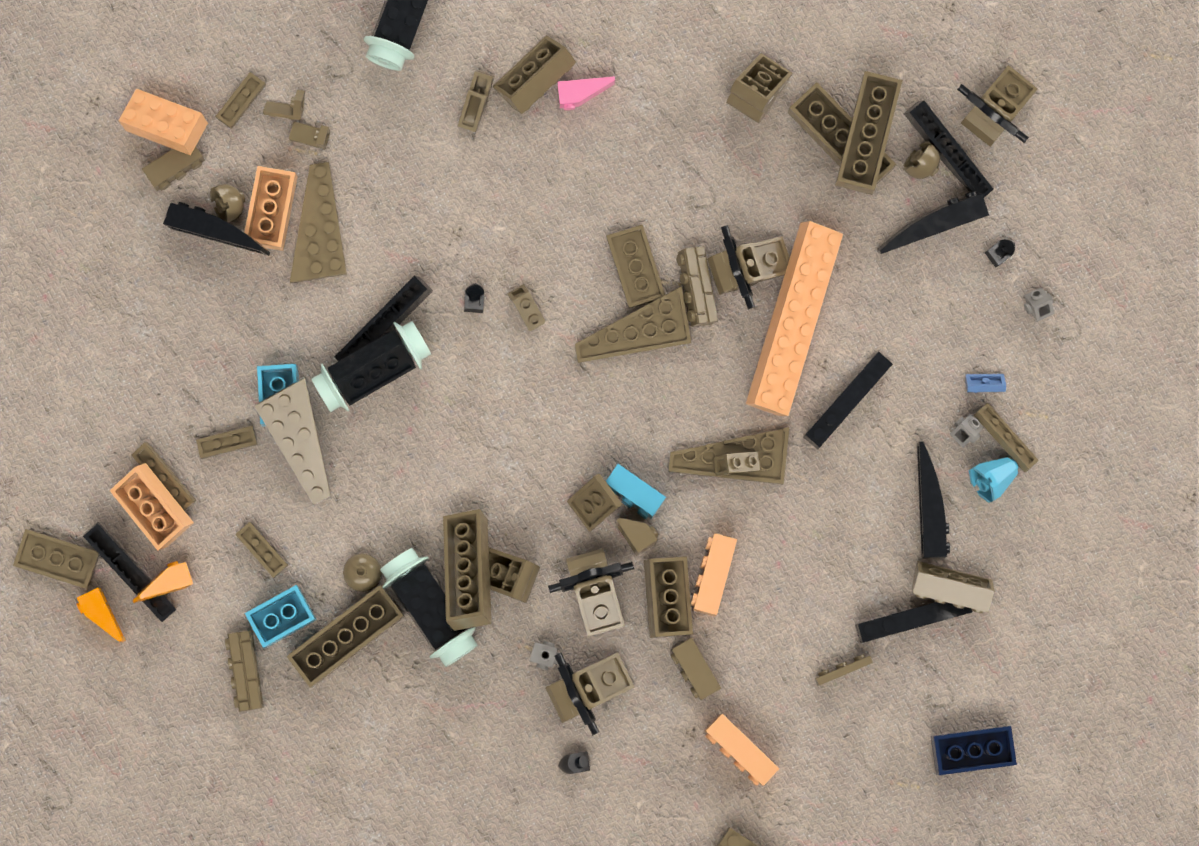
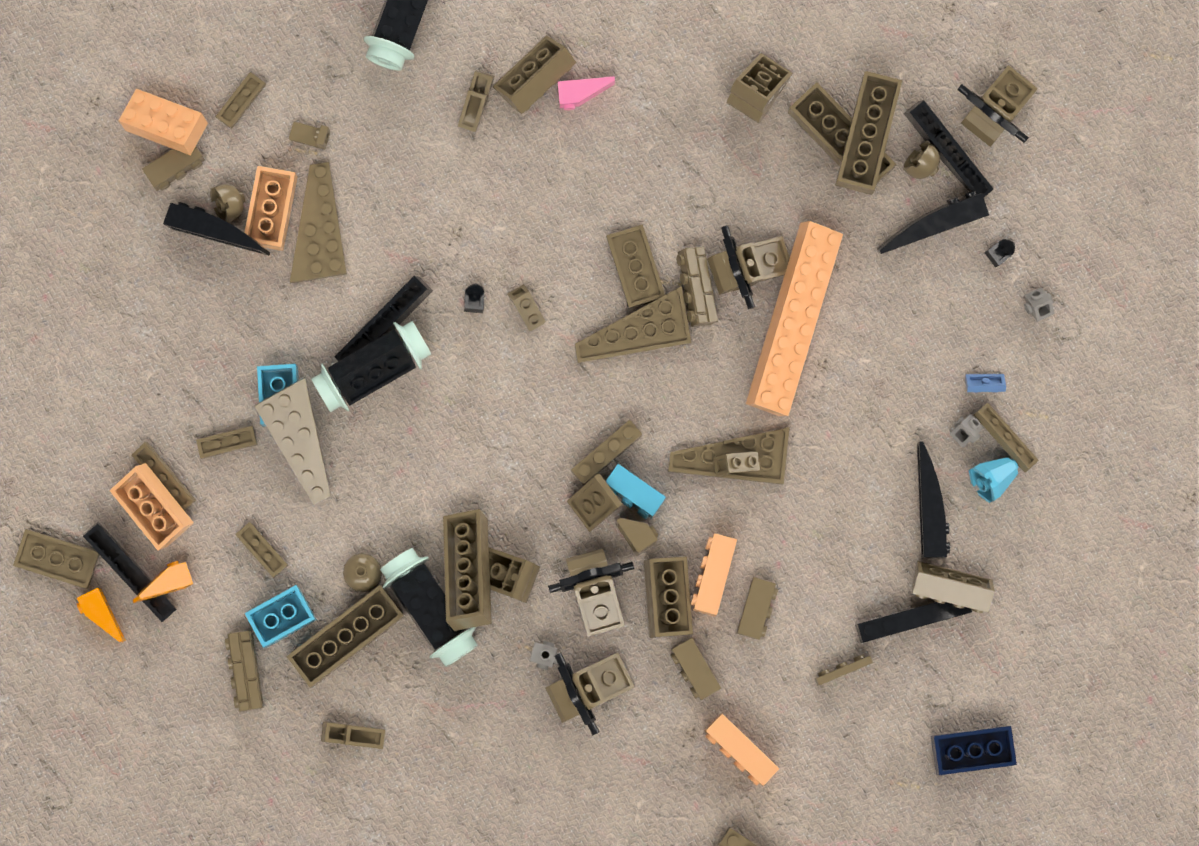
dark tan bracket [263,90,305,120] -> none
black plate [558,751,591,774] -> none
black slope [803,352,893,450] -> none
none -> dark tan slope [321,722,385,749]
none -> dark tan brick [571,420,642,486]
none -> dark tan brick [736,577,778,640]

